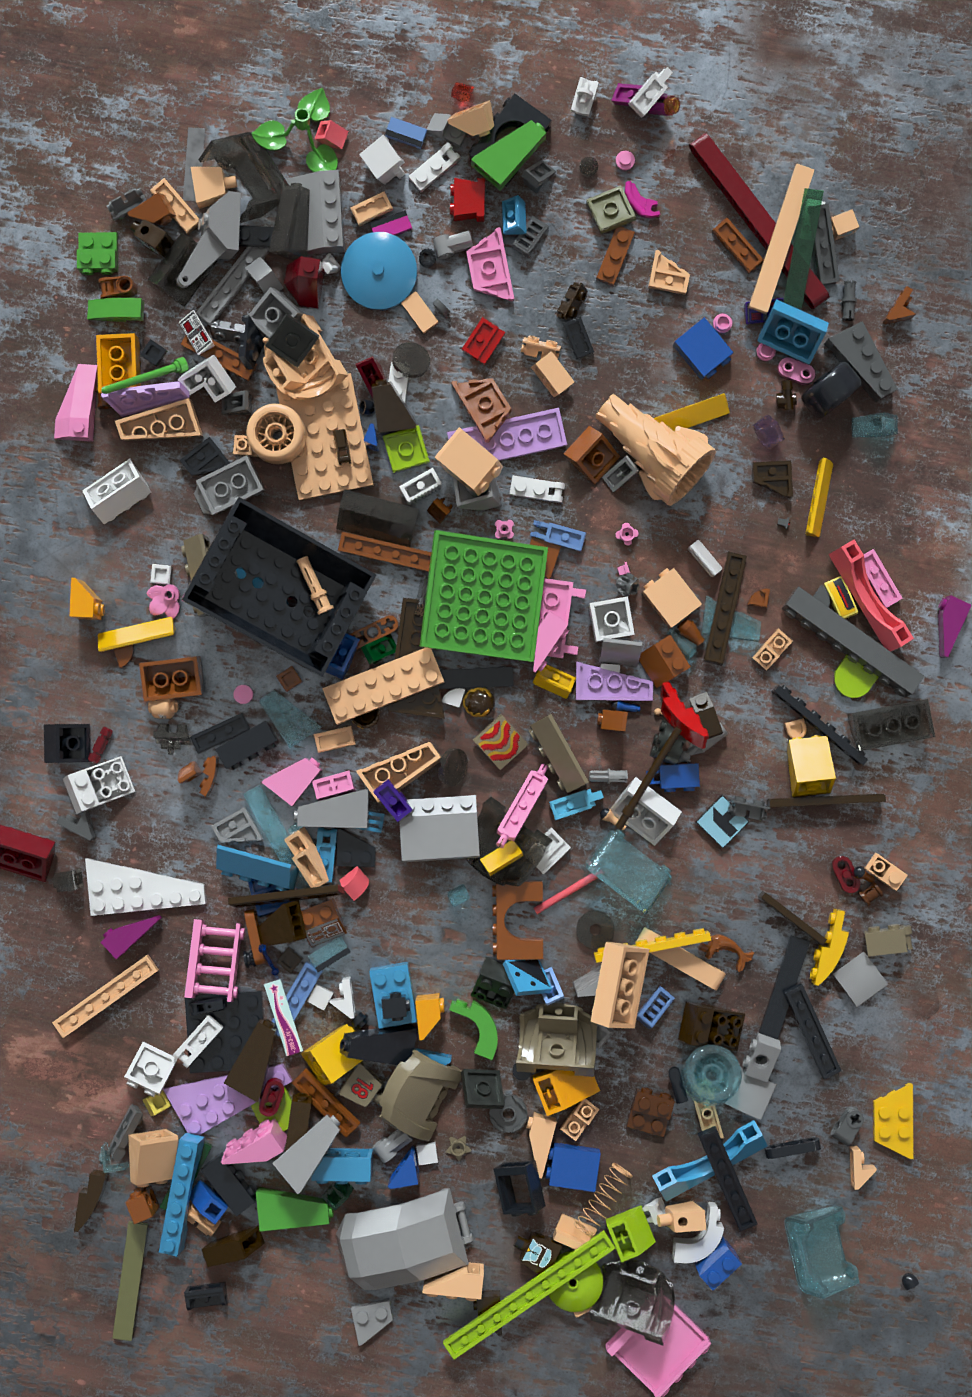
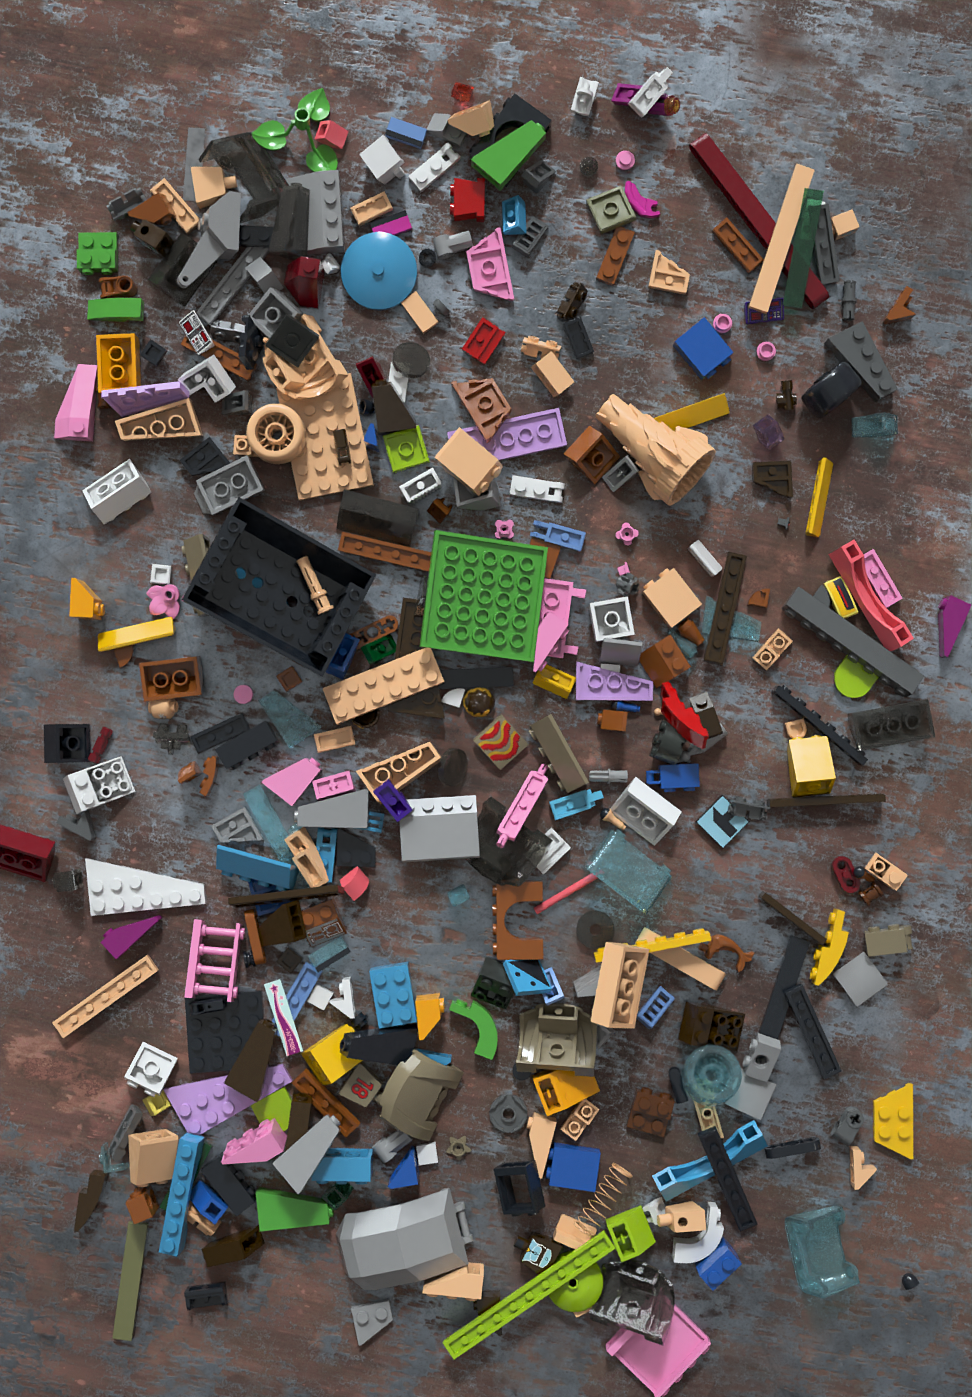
bright green piece [101,357,188,394] -> none
white plate [172,1015,223,1068] -> none
clear blue hinge [258,945,279,976] -> none
dark red plate [259,1078,285,1117] -> none
black brick [381,992,411,1021] -> none
pearl dark grey tile [461,1069,505,1109] -> none
yellow slope [480,840,523,876] -> none
dark brown bar [615,727,682,830] -> none
dark azure brick [757,299,829,365] -> none
bright pink plate [777,357,815,385] -> none

